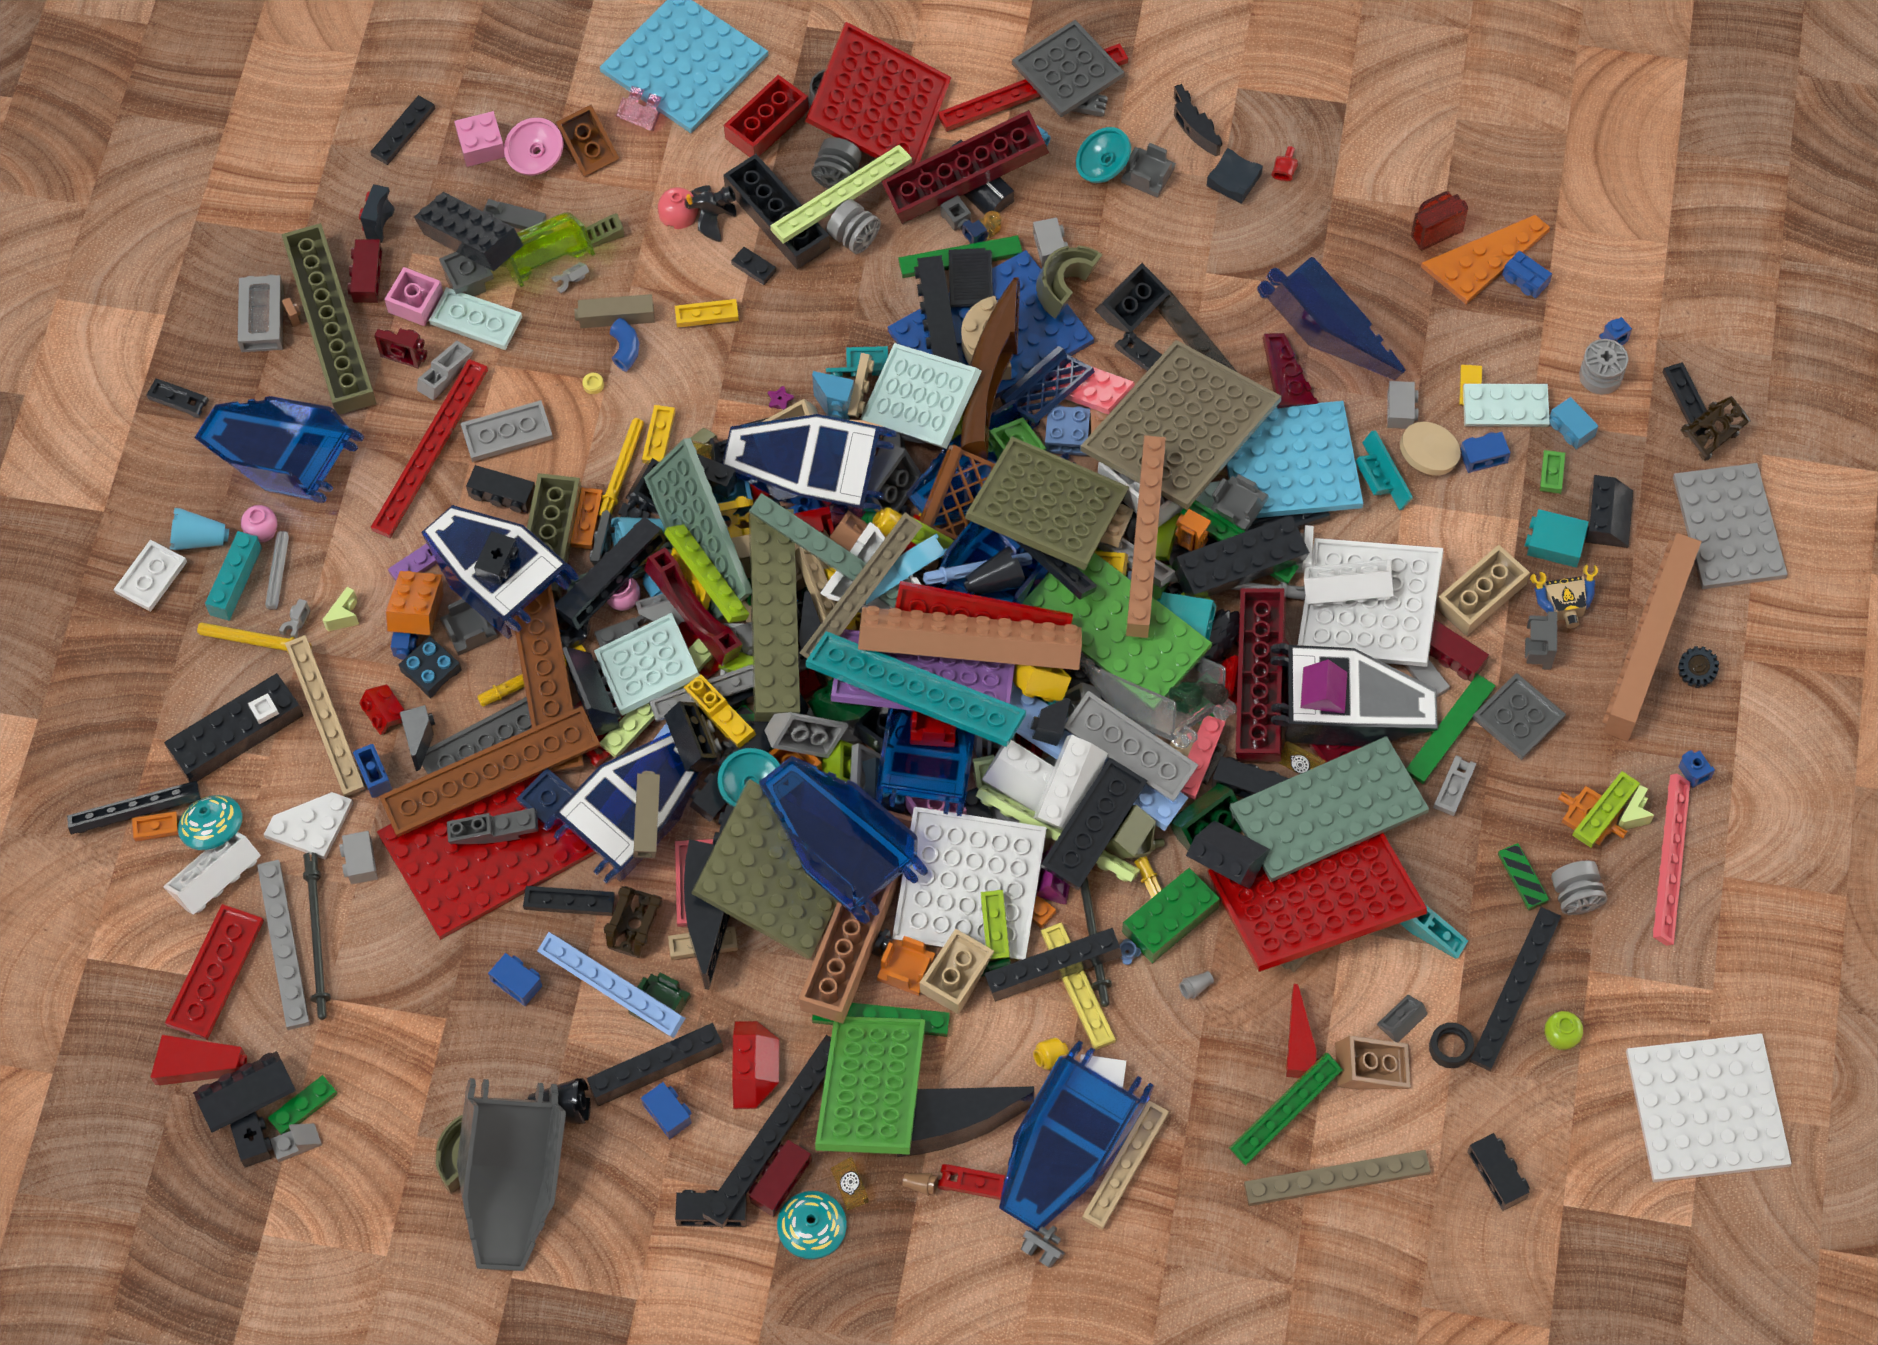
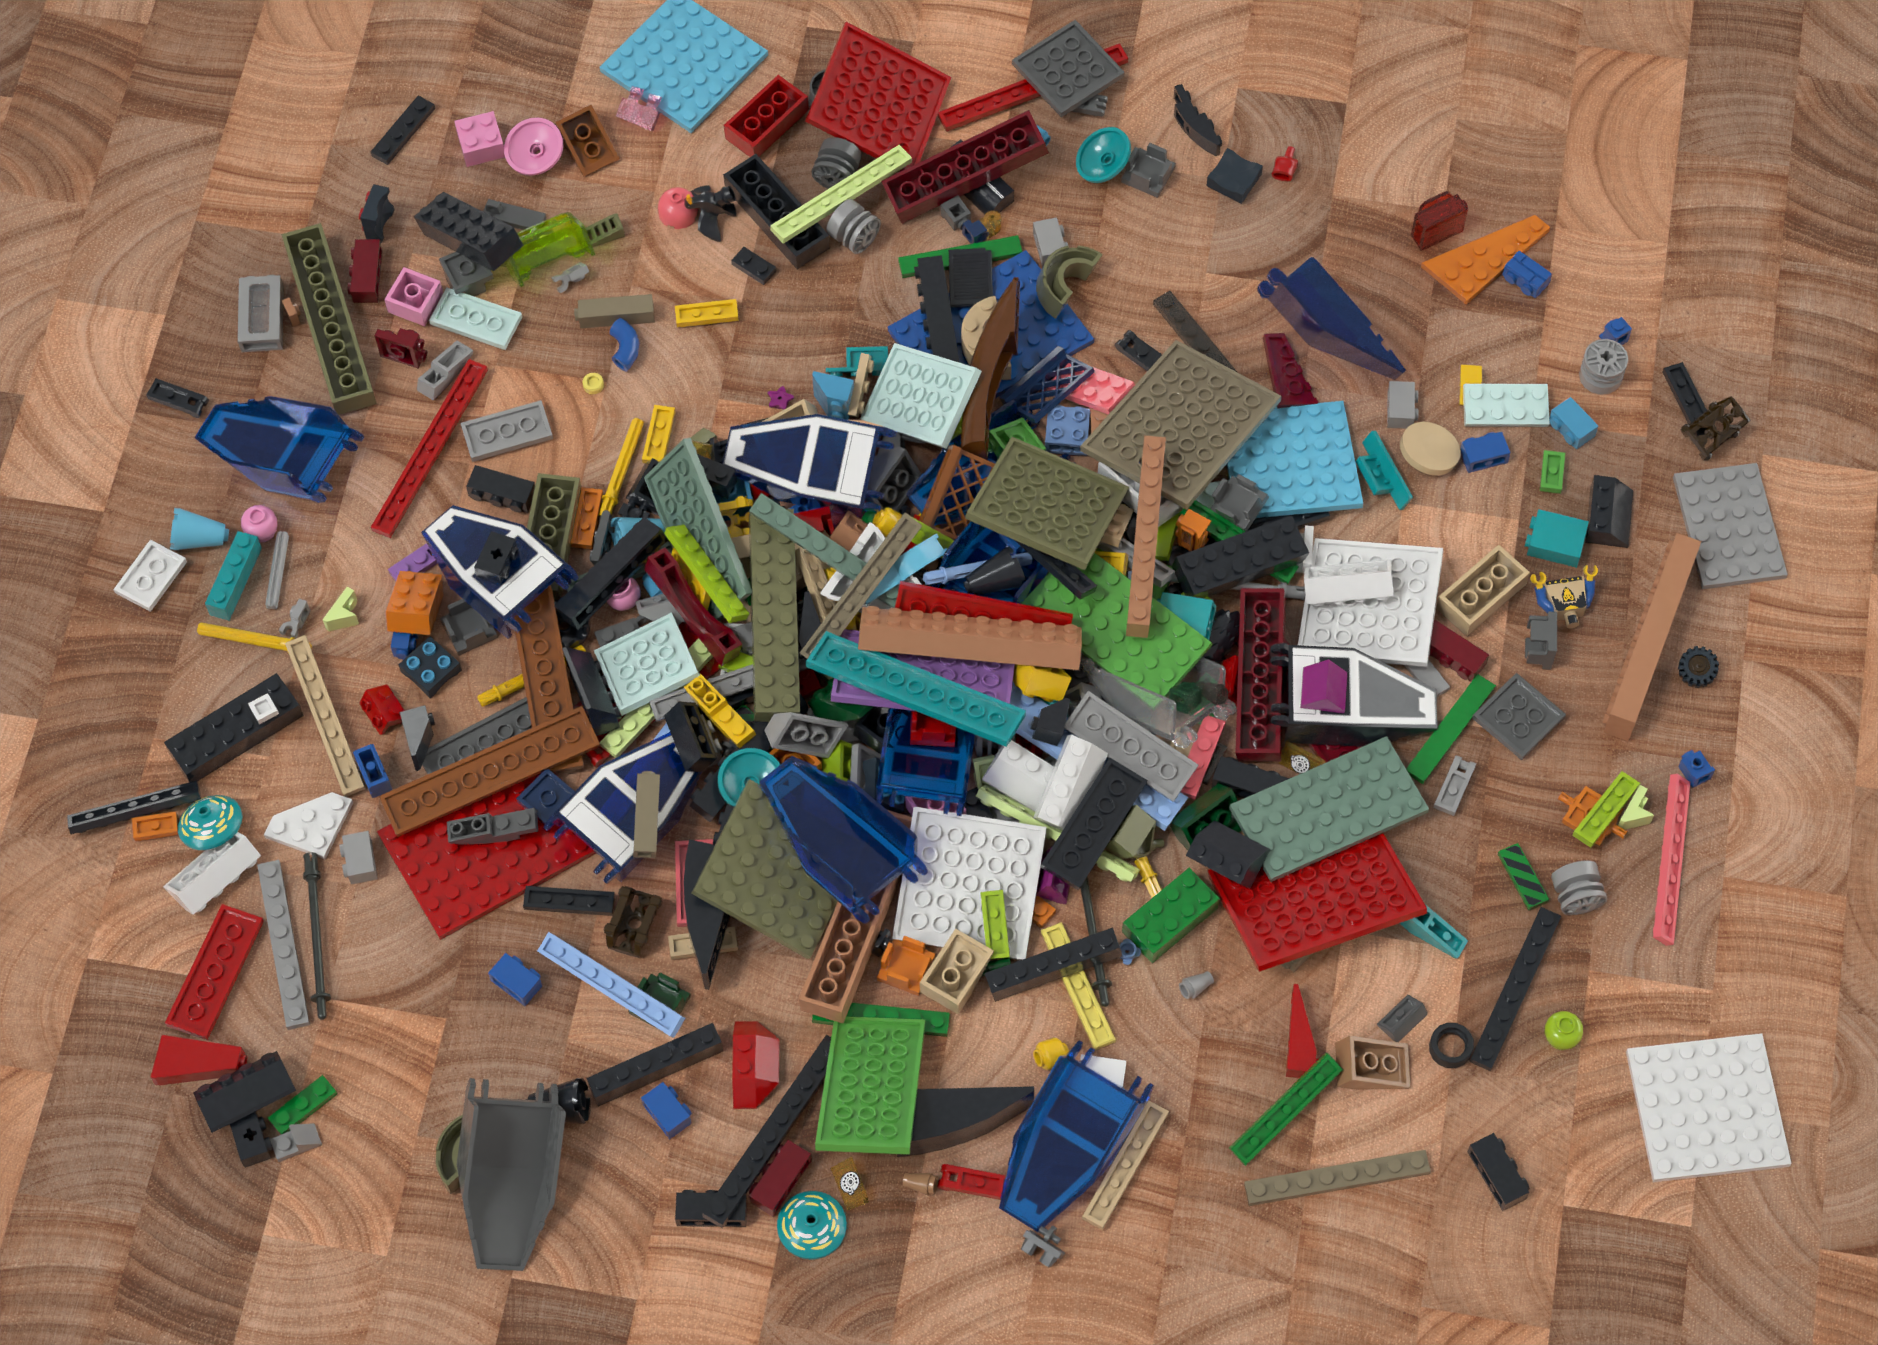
black slope [1094,263,1171,334] -> none

